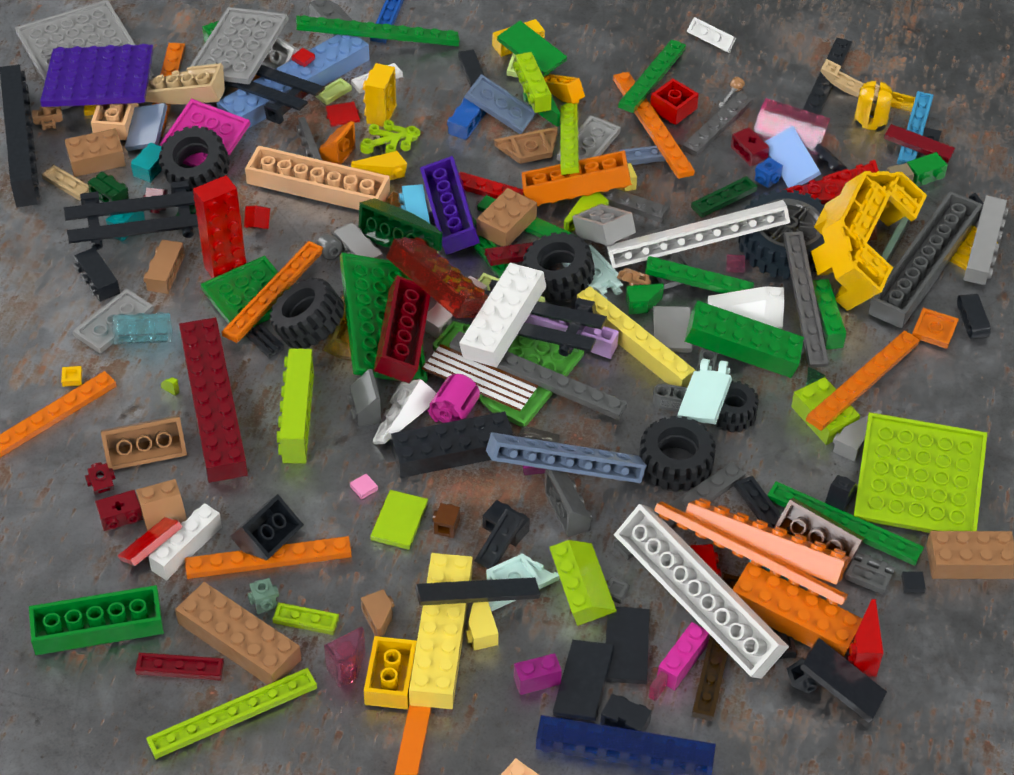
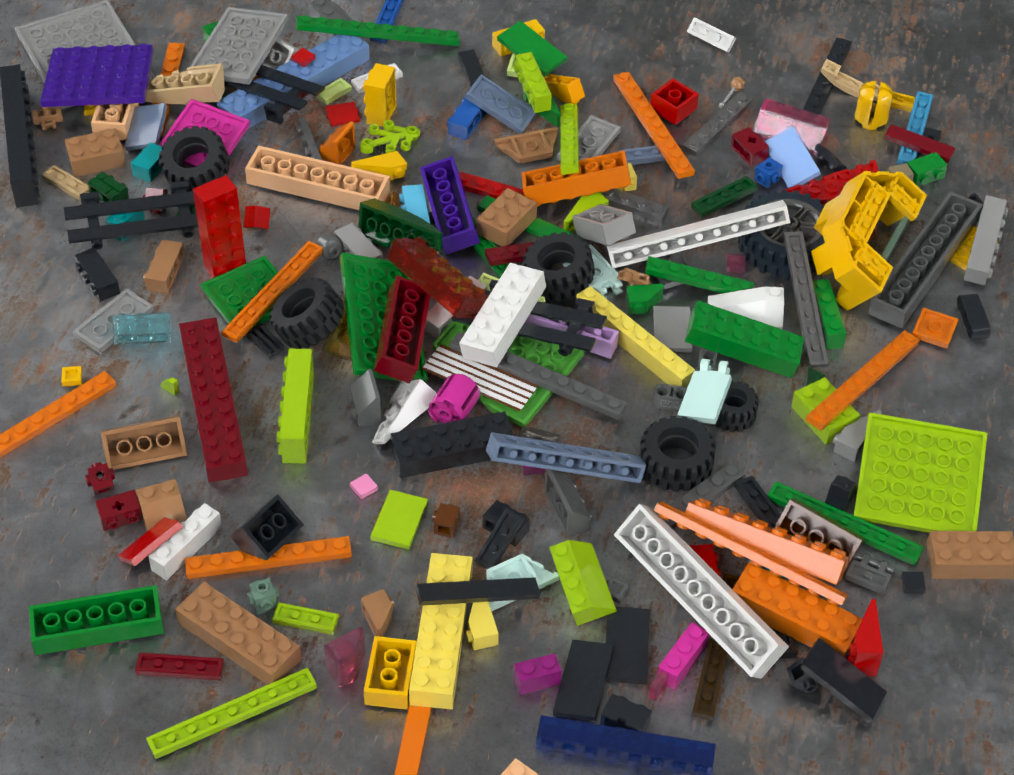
green plate [618,40,686,113] -> none

